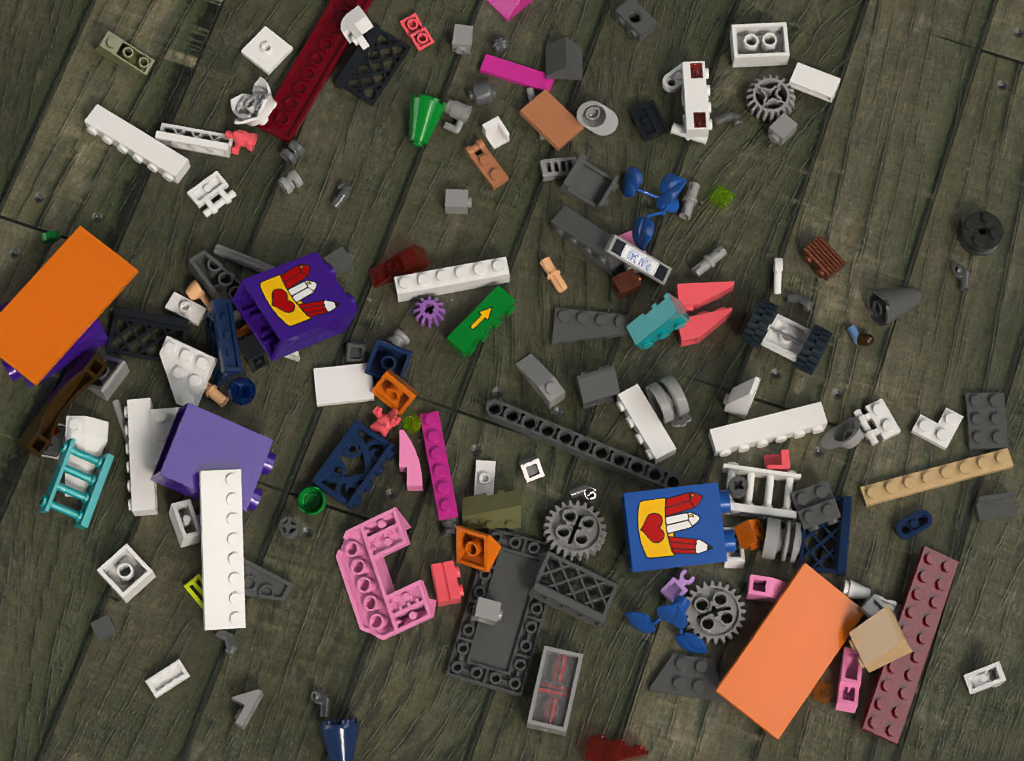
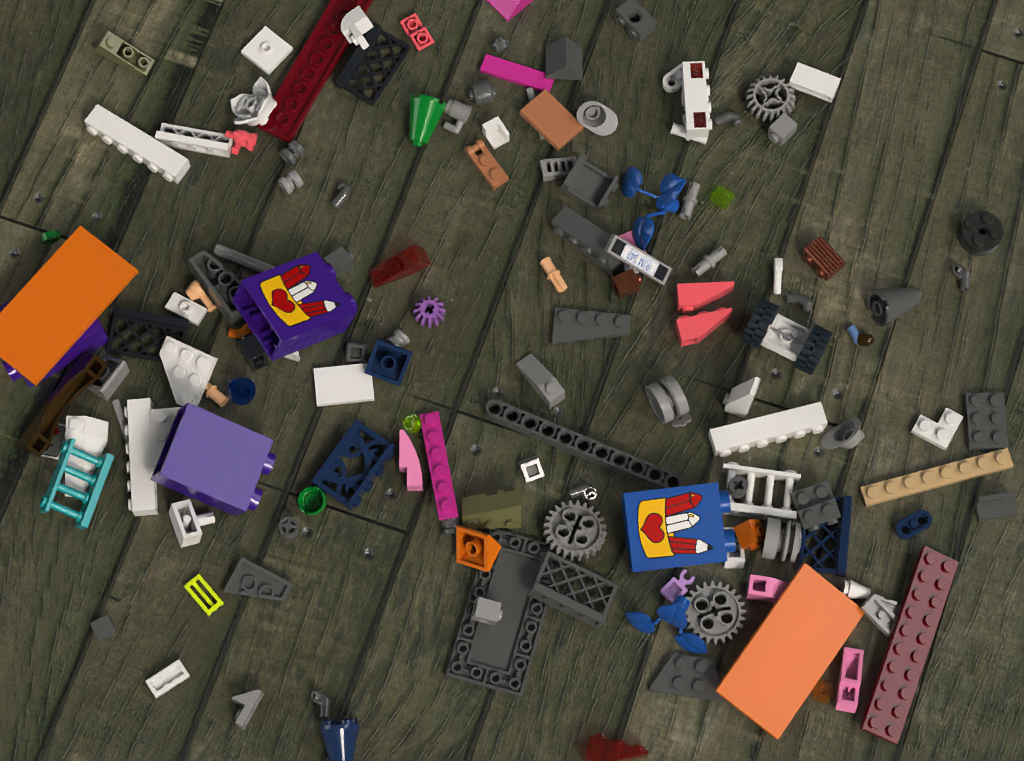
white brick [97,543,156,603] -> none
white plate [187,171,237,218] -> none
white plate [199,469,246,630] -> none
dark blue fence [204,299,243,388] -> none
dark grey arm [216,629,238,655] -> none
bright pink slope [336,507,437,640] -> none
coral piece [370,406,401,439] -> none
orange slope [371,369,419,416] -> none
white brick [394,257,510,302] -> none
coral brick [430,561,464,607] -> none
light grey brick [445,189,472,214] -> none
green brick [447,285,515,359] -> none
light grey brick [452,24,473,54] -> none
white plate [474,460,496,496] -> none
clear brick [527,646,583,736] -> none
dark grey slope [576,365,620,409] -> none
white brick [616,384,676,464] -> none
teal wedge [626,293,690,350] -> none
black plate [629,99,669,143] -> none
white brick [730,22,790,68] -> none
coral panel [764,449,790,472] -> none
tan slope [849,606,913,673] -> none
white plate [853,398,901,446] -> none
white slope [964,661,1006,694] -> none

